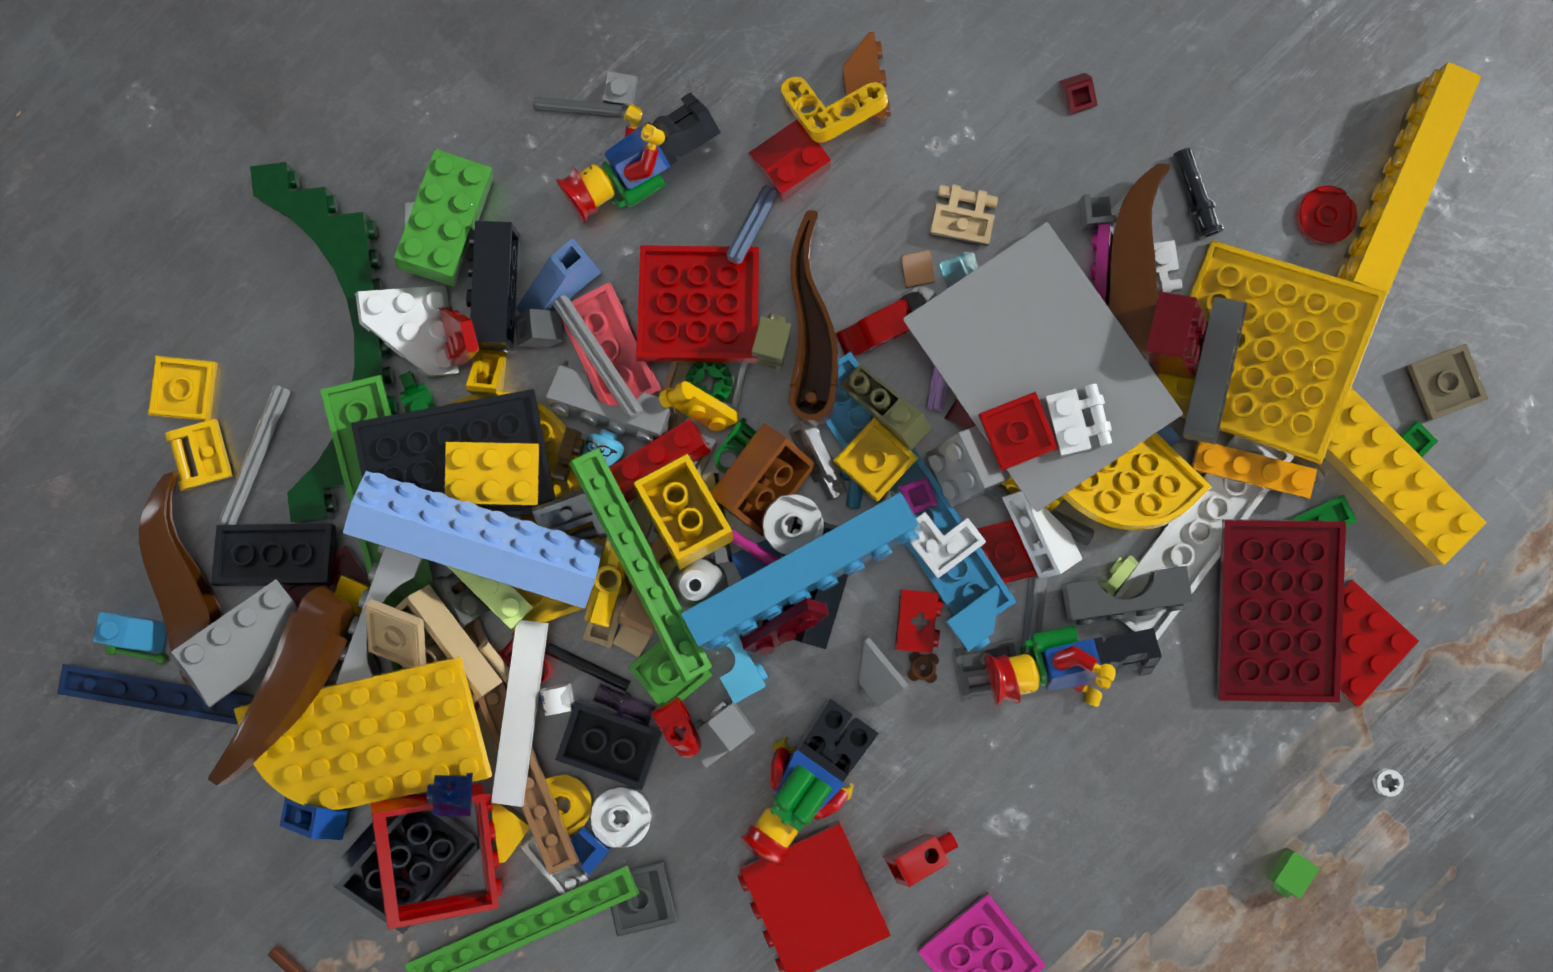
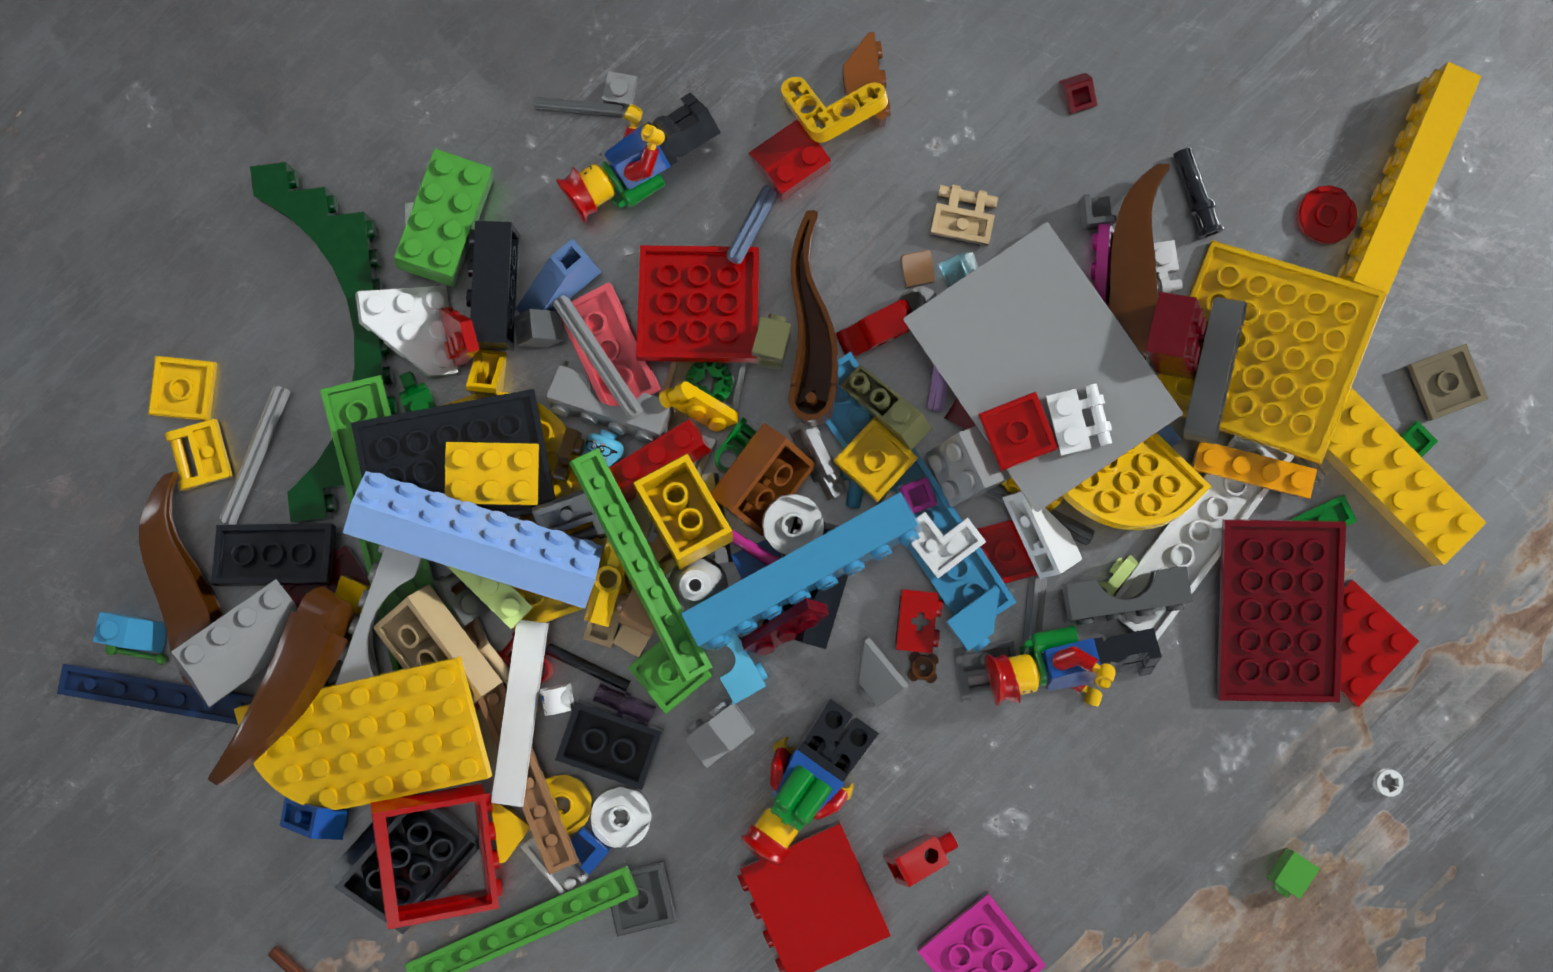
tan plate [365,599,426,668] -> none
clear blue brick [427,773,473,816] -> none
red piece [651,696,702,758] -> none

